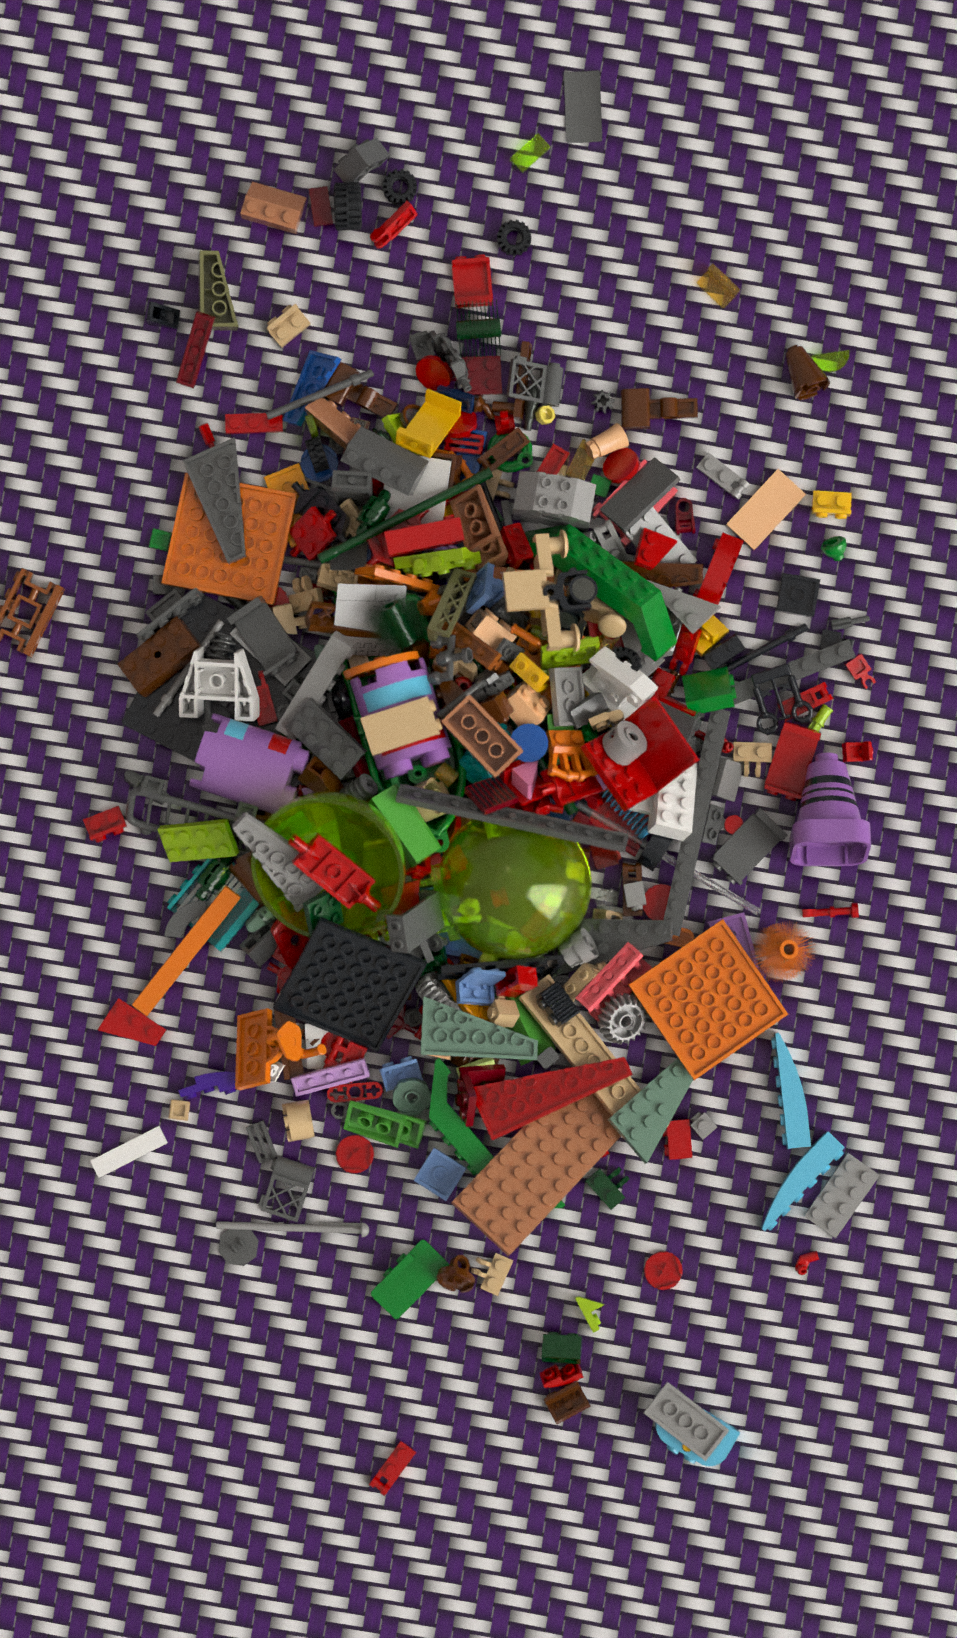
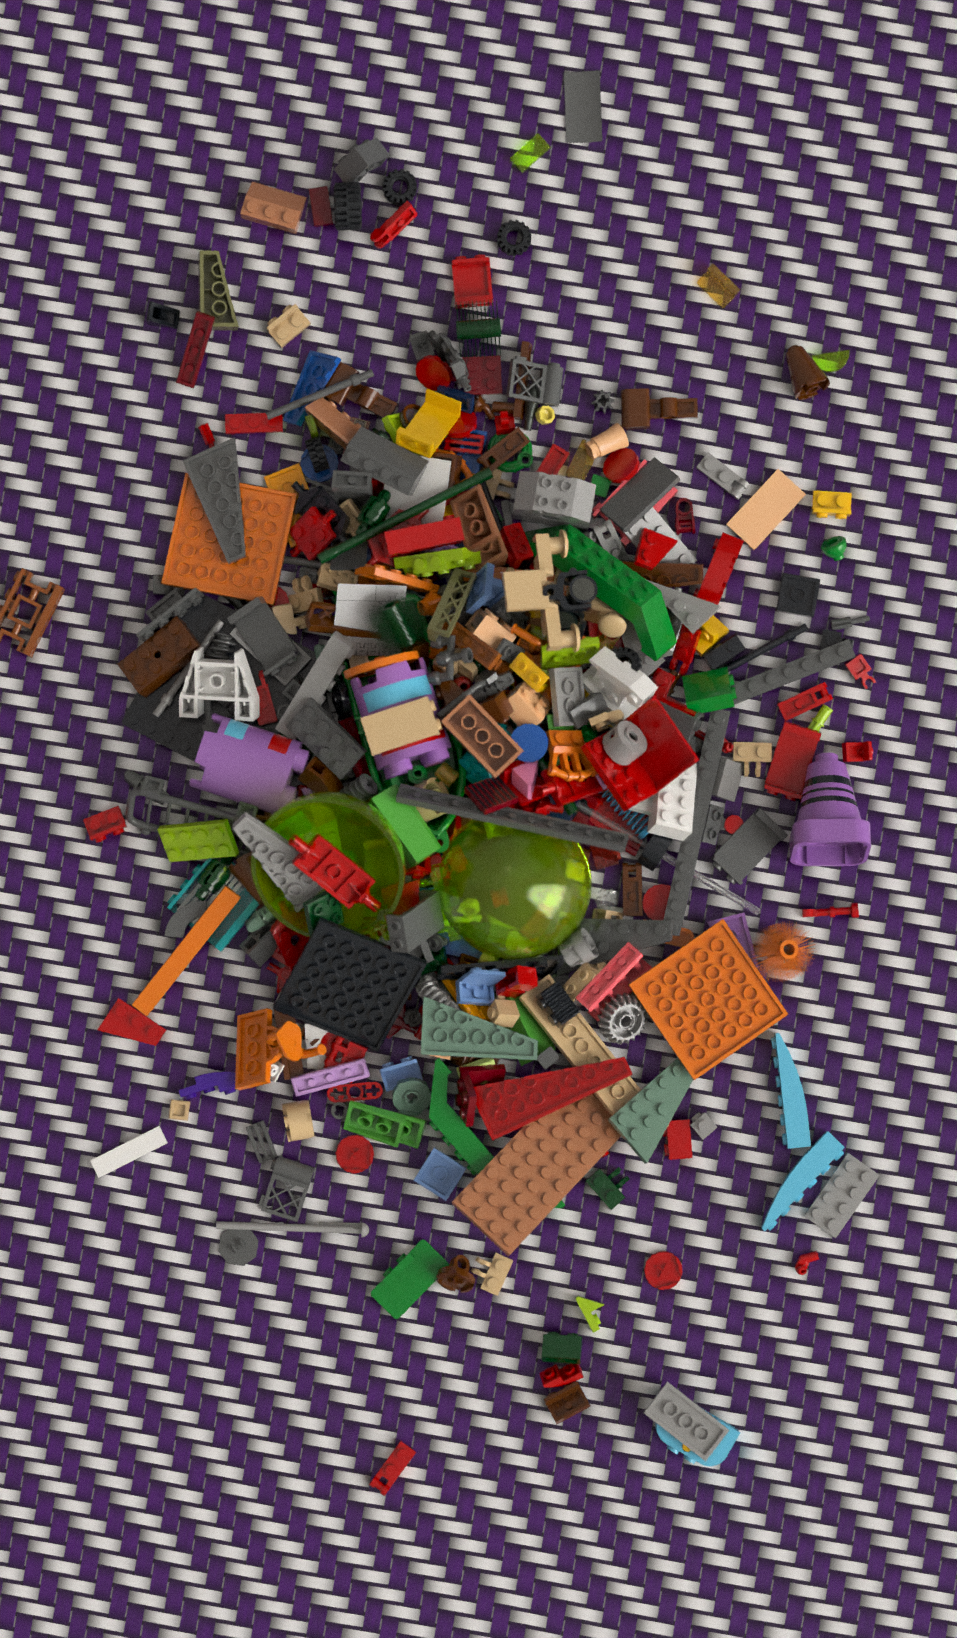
green tile [149,528,172,552] -> none
light grey brick [623,881,647,911] -> none
black piece [751,663,813,736] -> none

